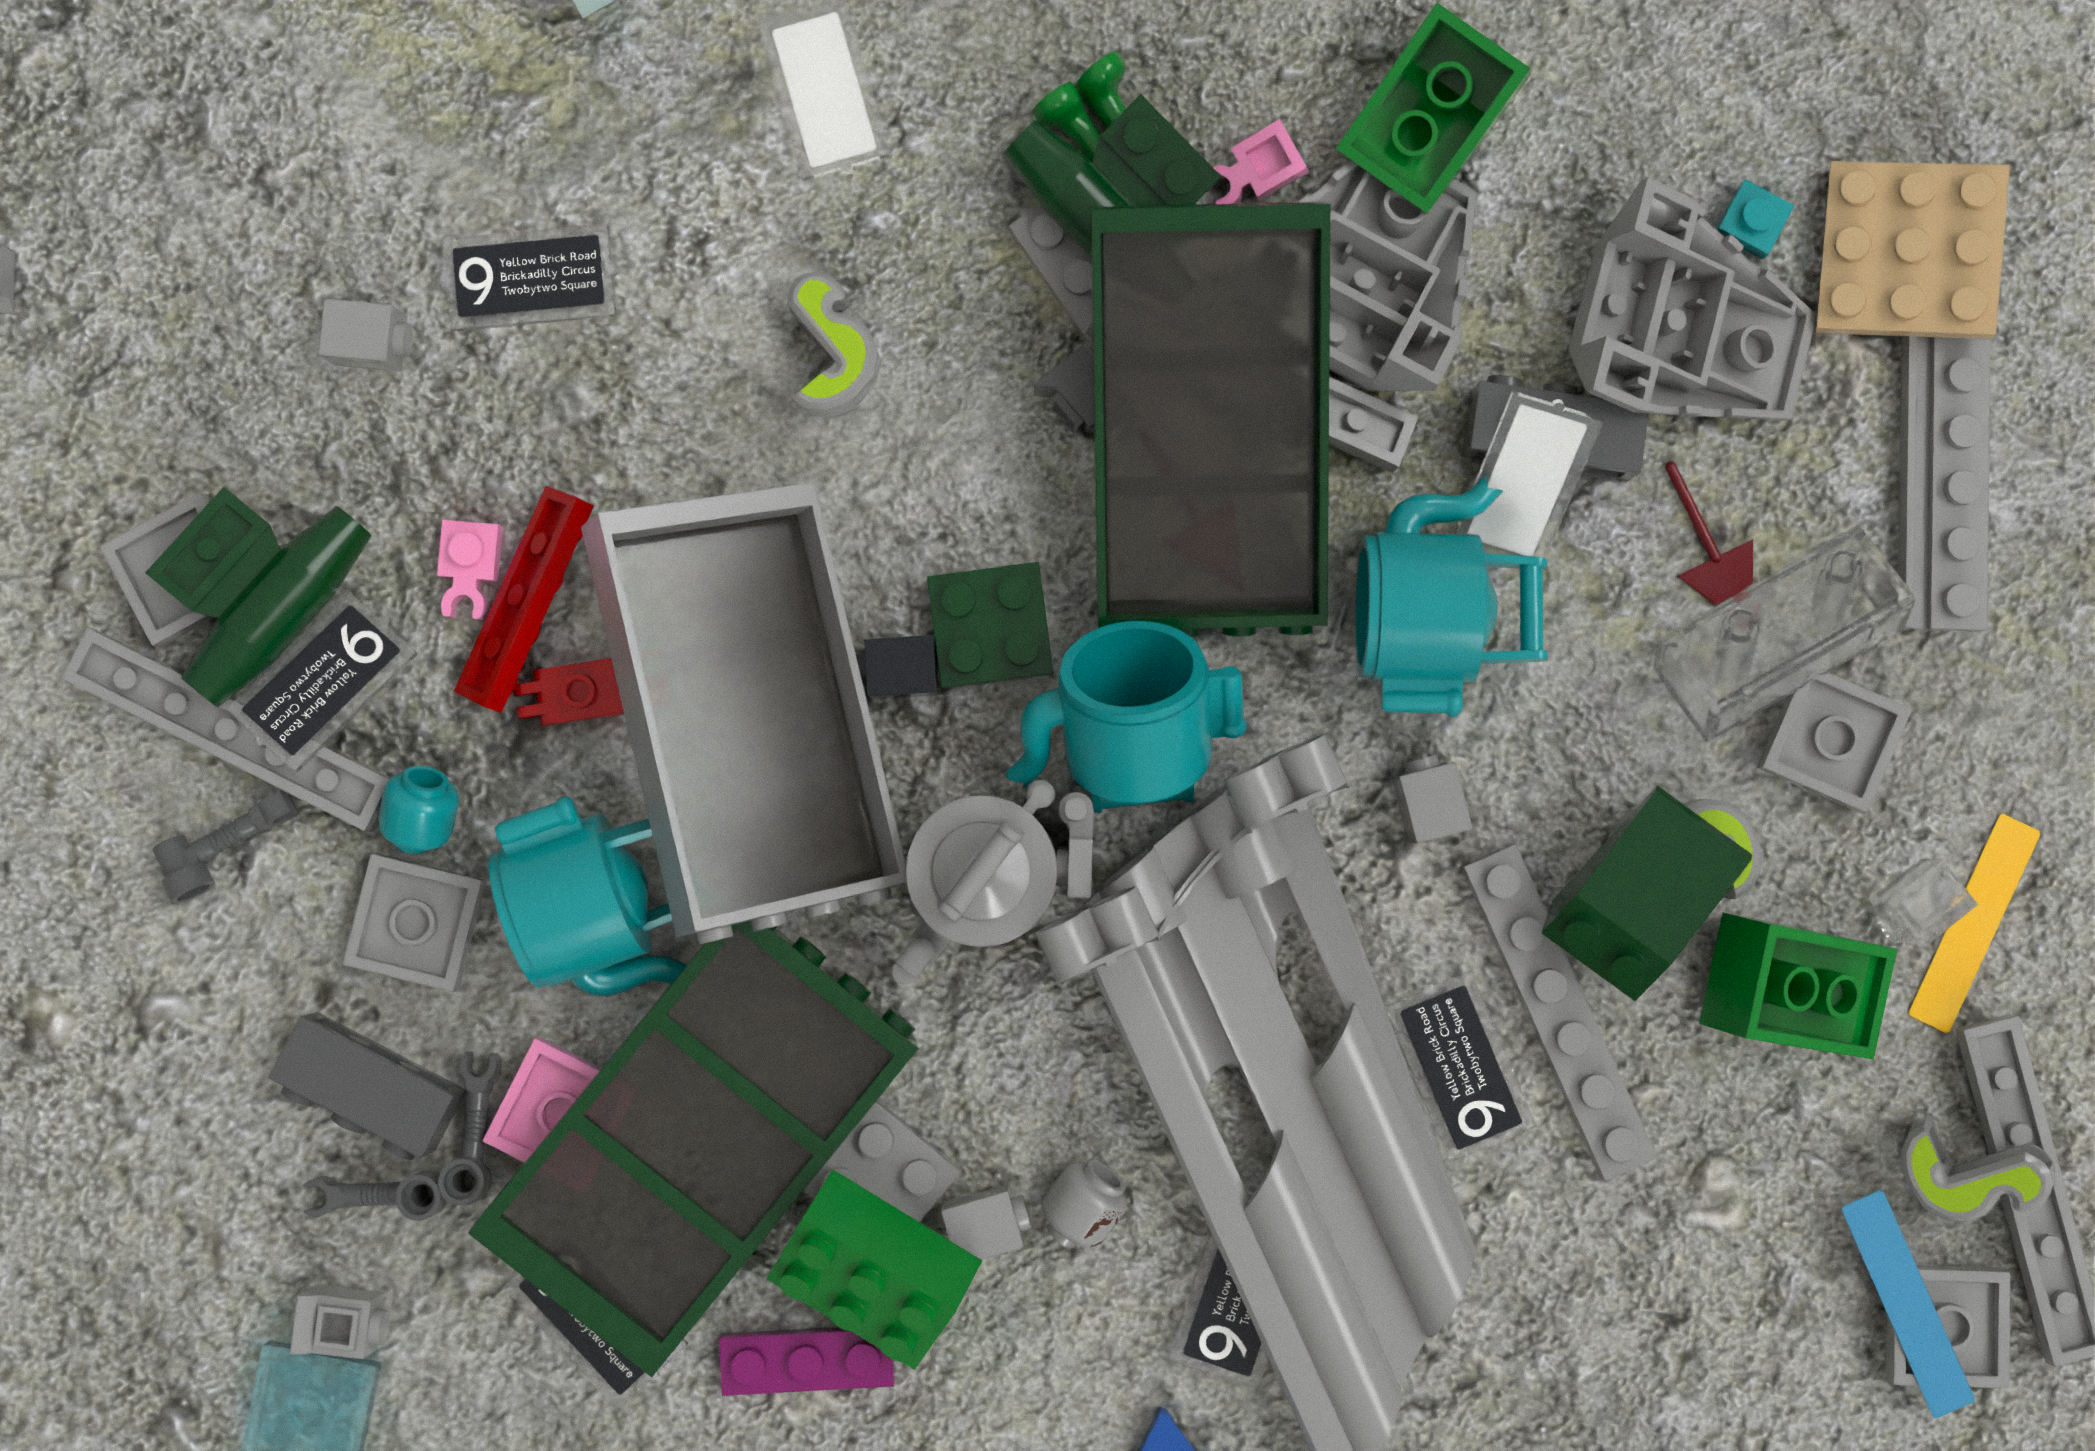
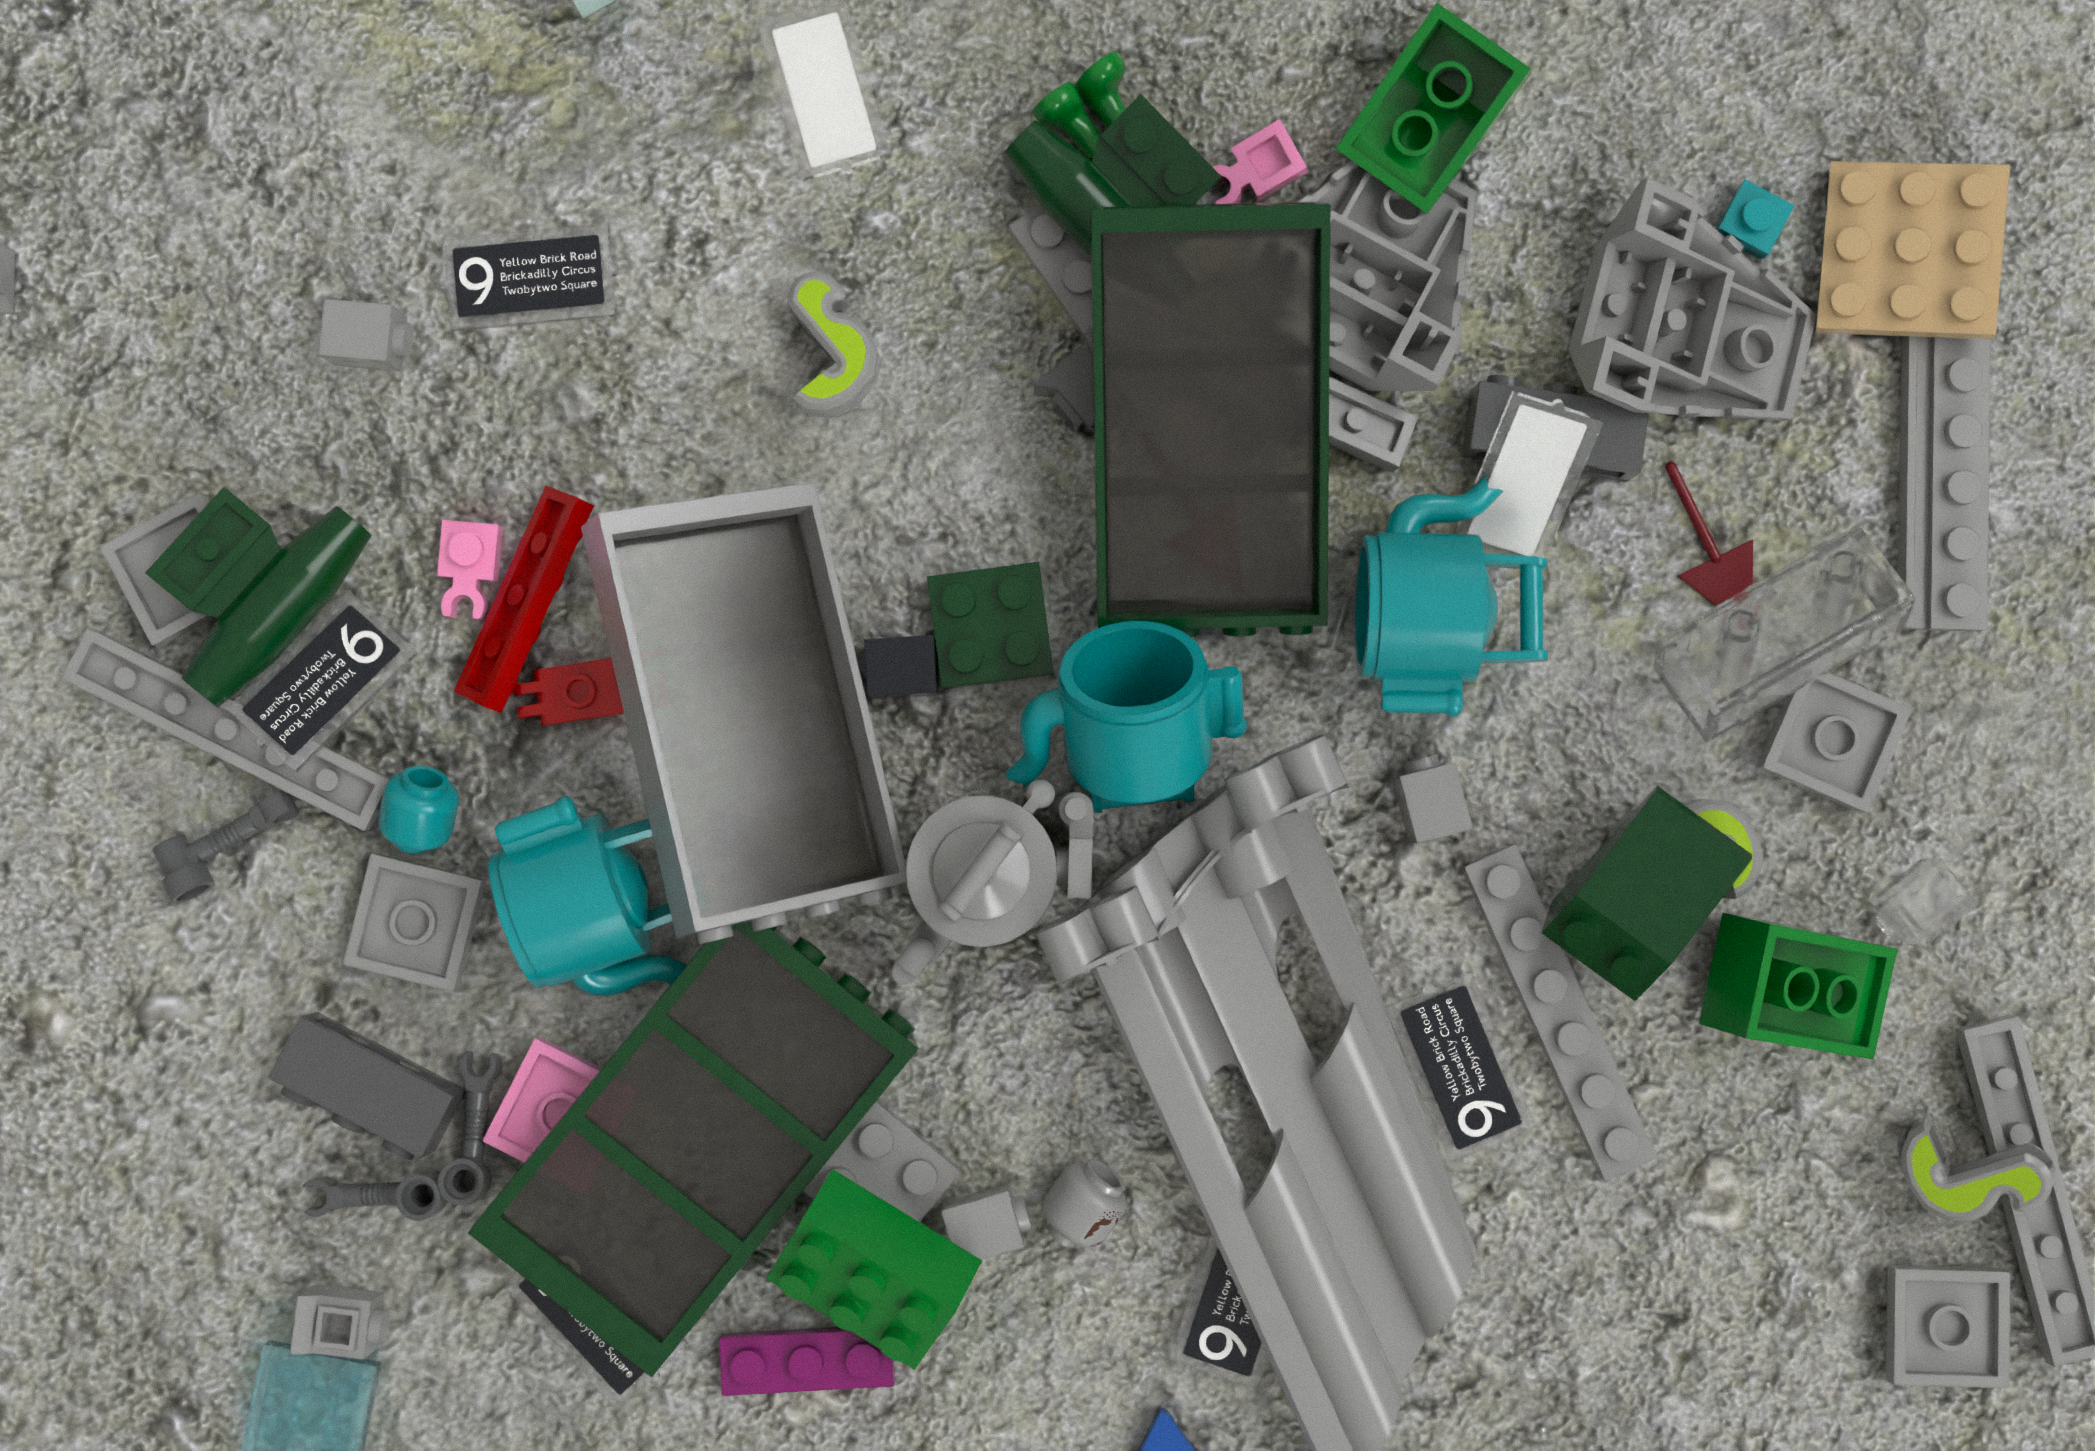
dark azure sticker [1842,1190,1975,1418] -> none
yellow sticker [1909,814,2040,1033] -> none

